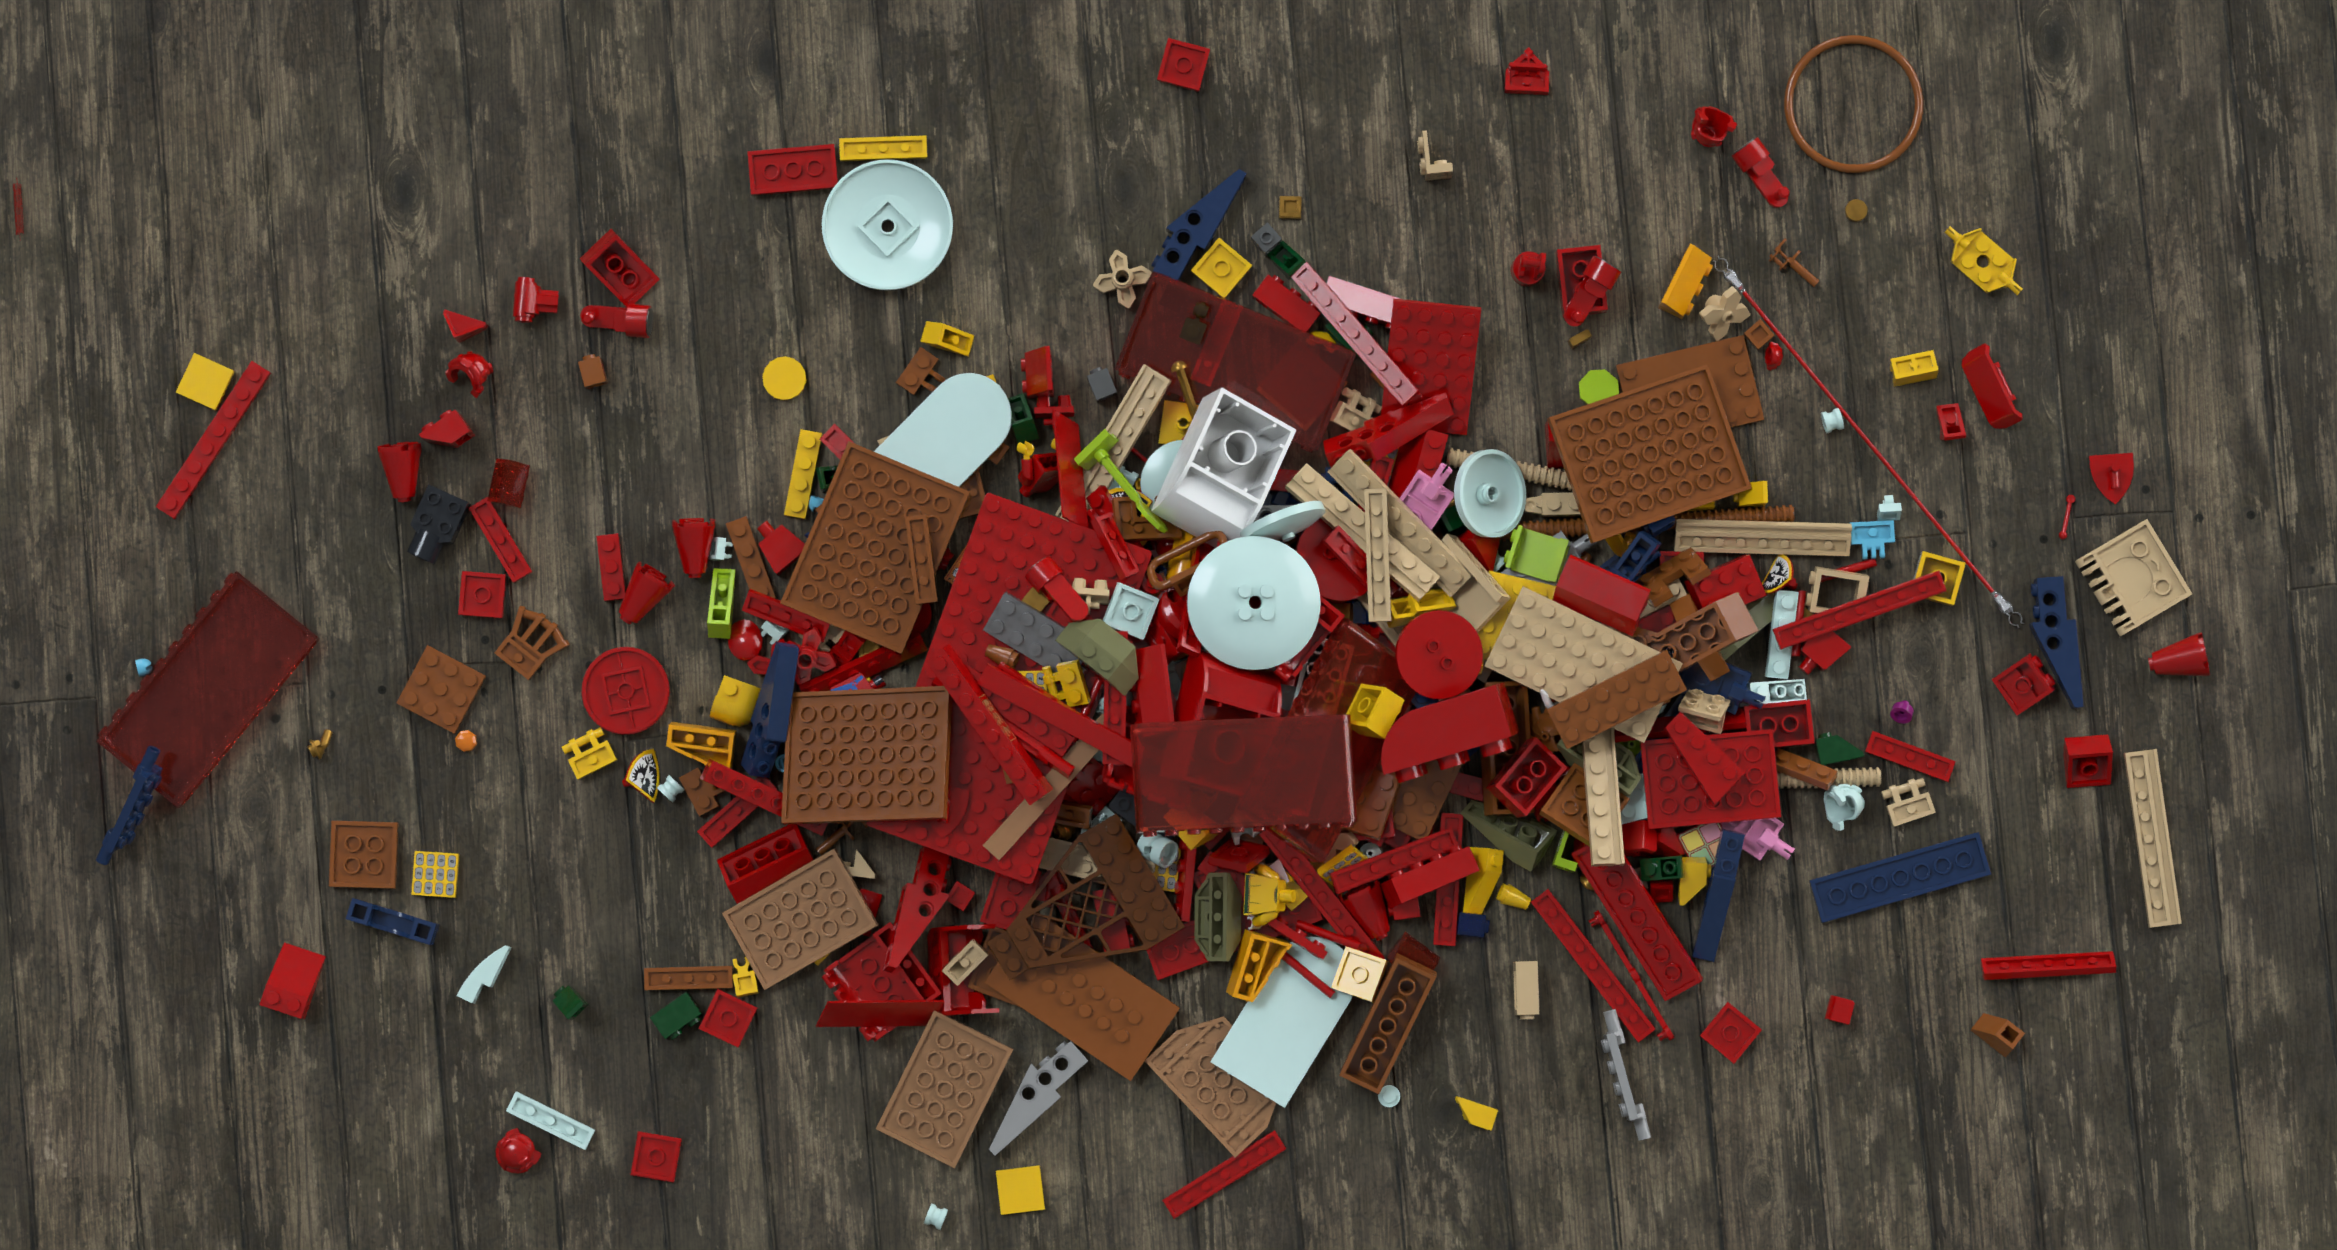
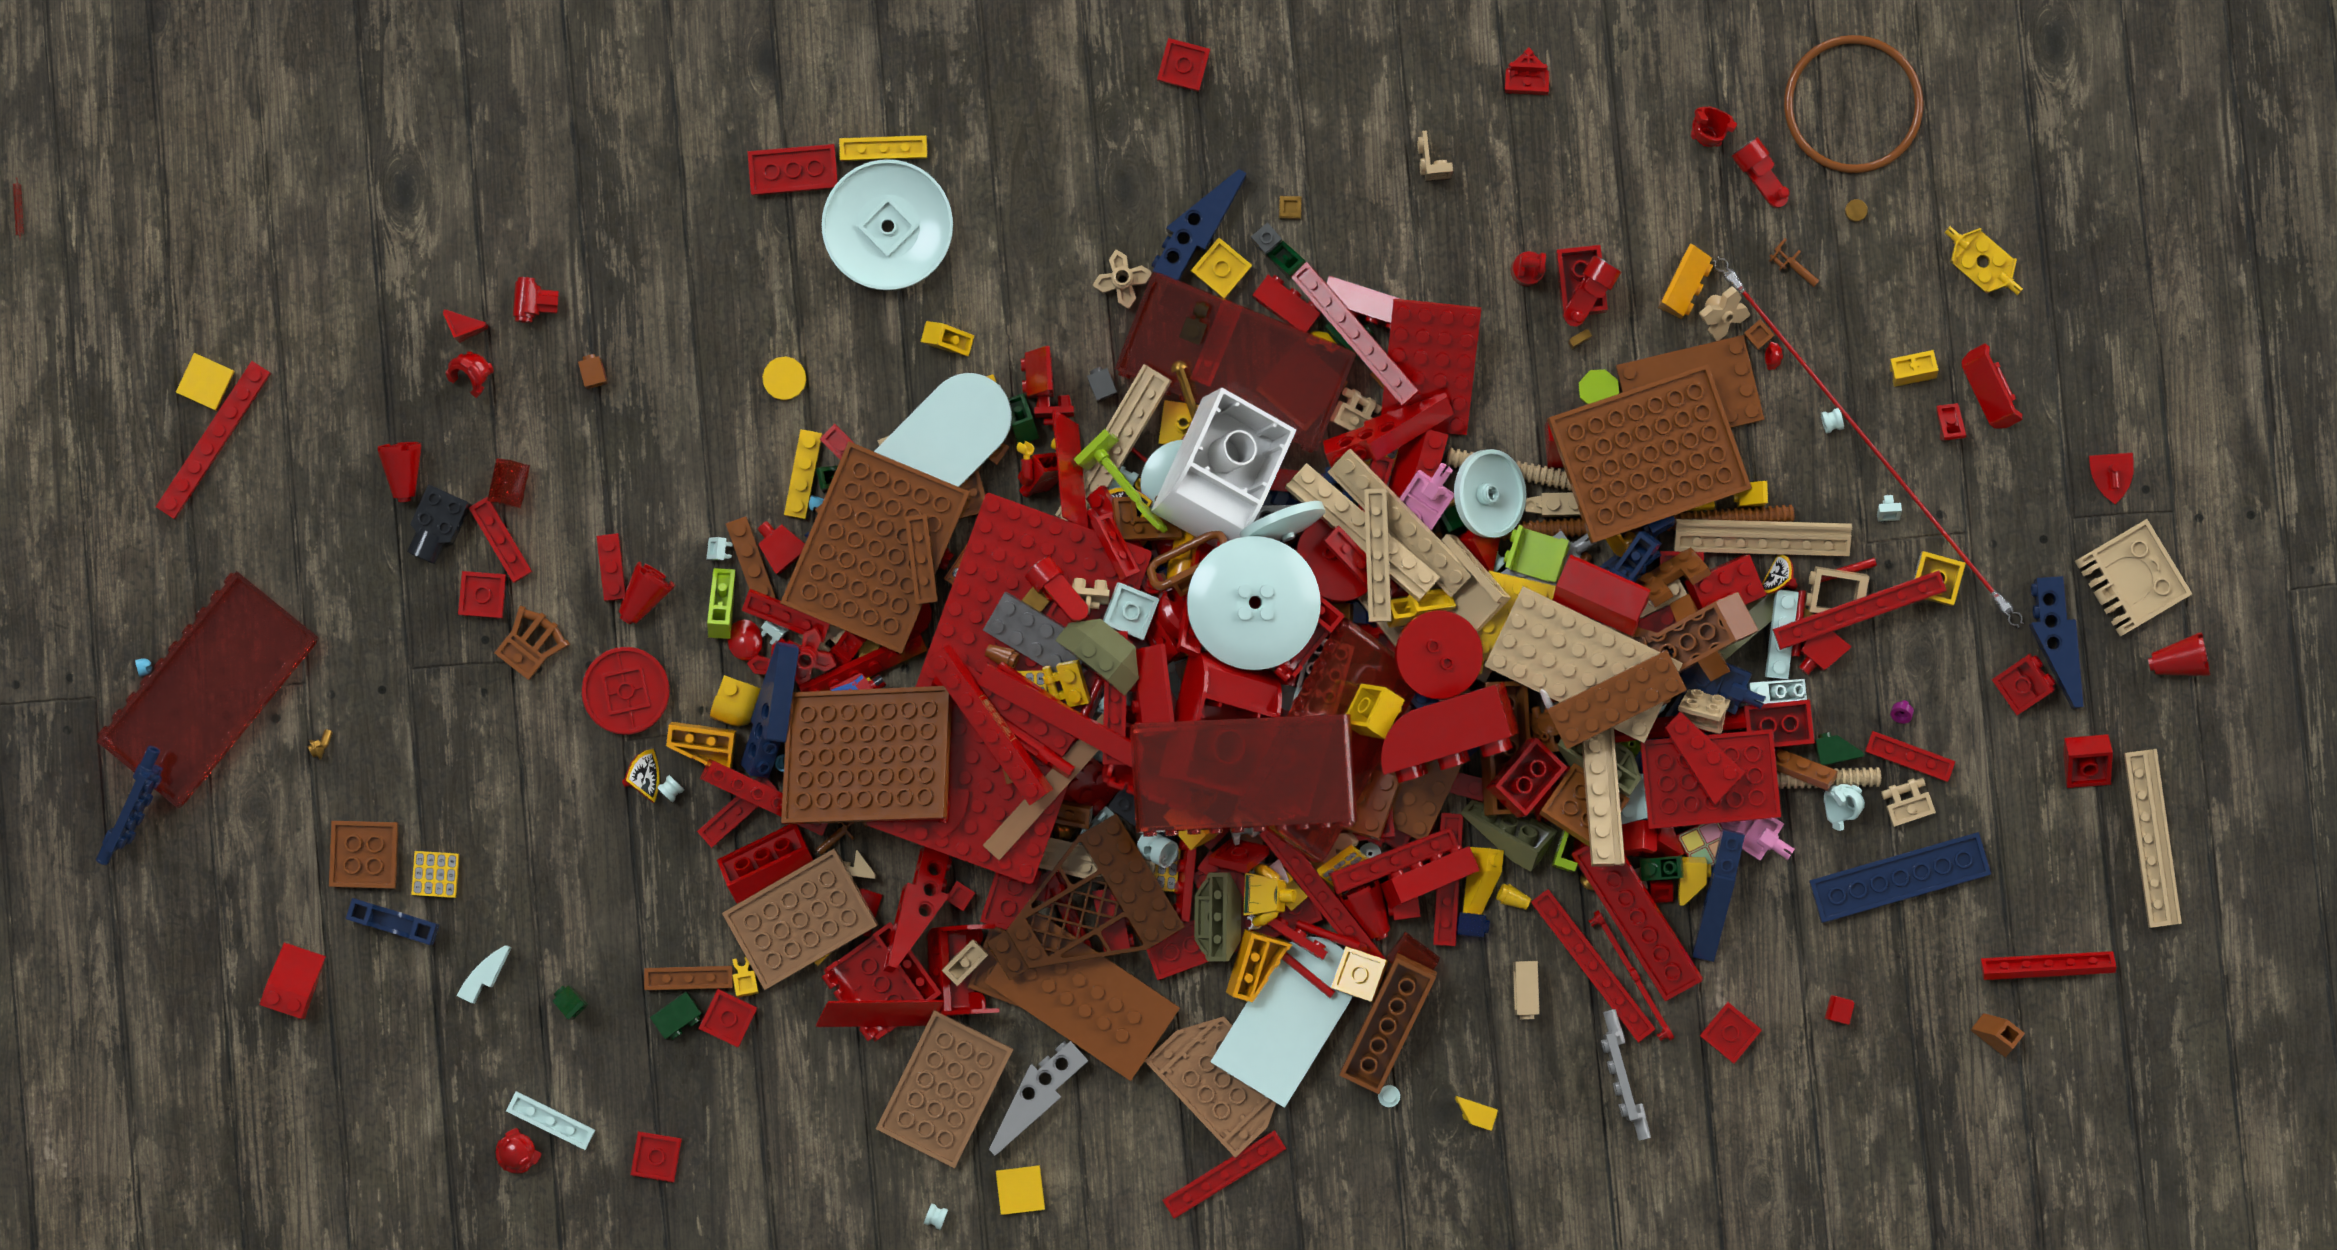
dark orange plate [397,645,486,734] -> none
red slope [419,410,475,448] -> none
orange tile [455,730,477,752] -> none
yellow plate [562,727,617,780] -> none
red slope [580,229,660,307] -> none
red piece [580,304,653,338] -> none
red cone [672,518,716,578] -> none
dark orange hinge [679,768,725,817] -> none
dark orange hinge [896,347,946,395] -> none
medium azure hinge [1849,520,1895,559] -> none
red hinge [2059,495,2075,539] -> none

